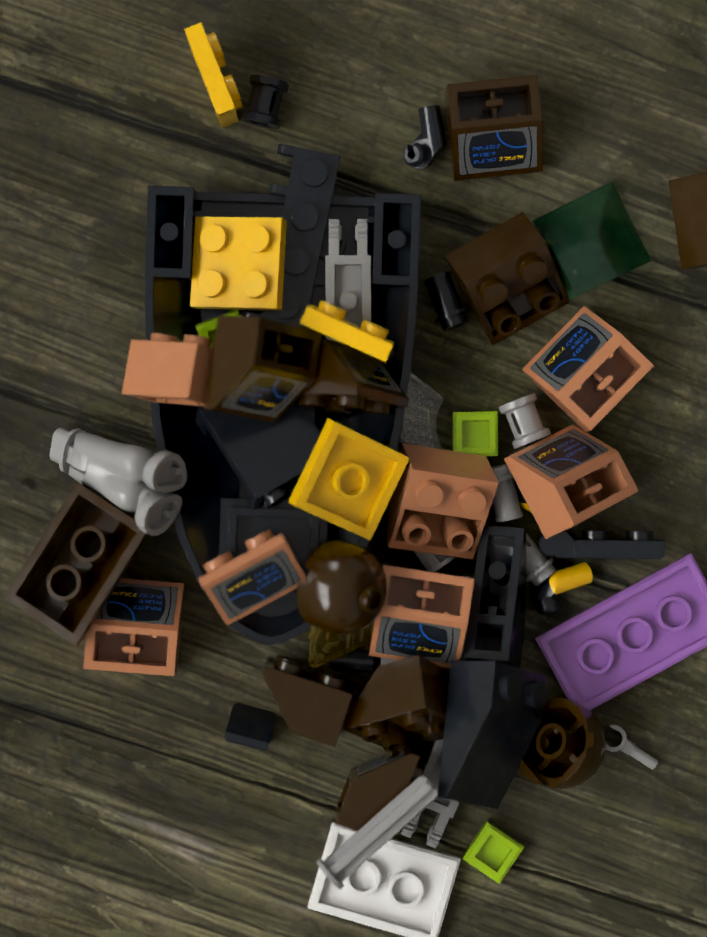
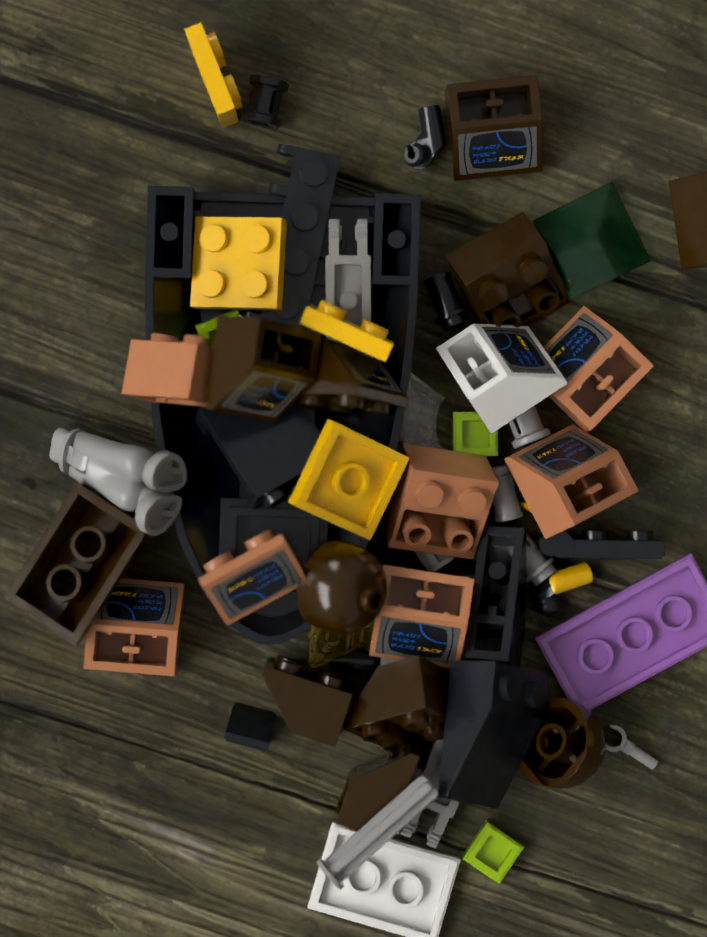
none -> white slope [436,323,568,434]

